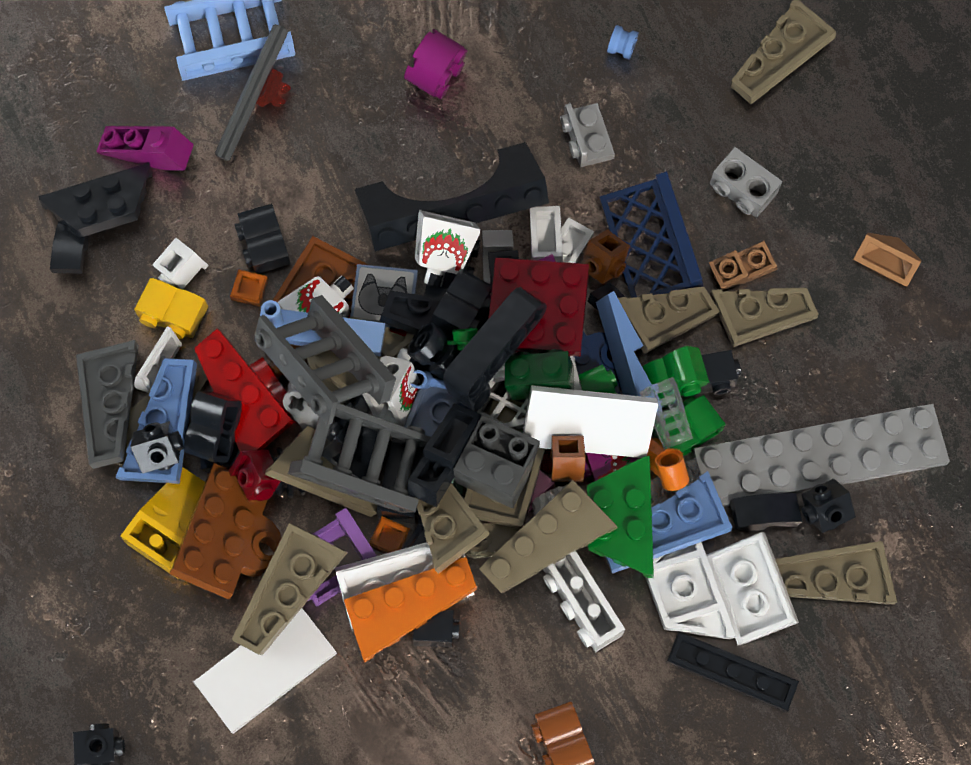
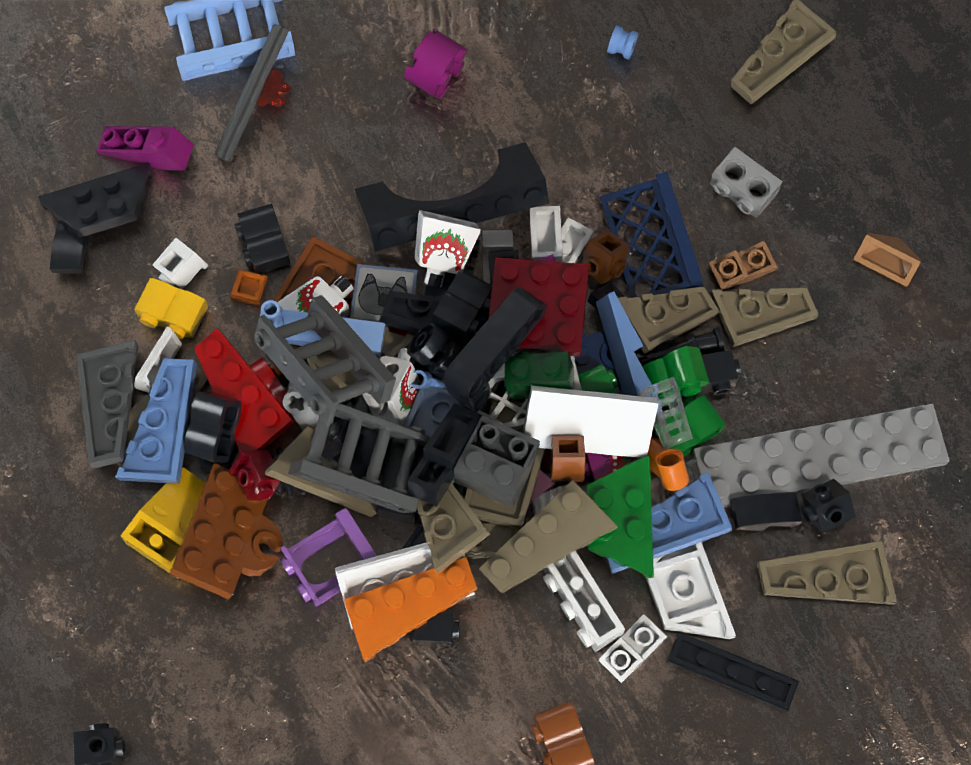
black brick [130,421,184,474] -> none
white tile [193,608,337,734] -> none
dark tan wing [232,523,348,655] -> none
orange tile [369,516,411,554] -> none
green plate [447,328,478,350] -> none
light grey bracket [560,103,615,168] -> none
white tile [706,532,799,645] -> none
none -> white slope [599,614,668,683]
none -> black pin [634,327,725,366]

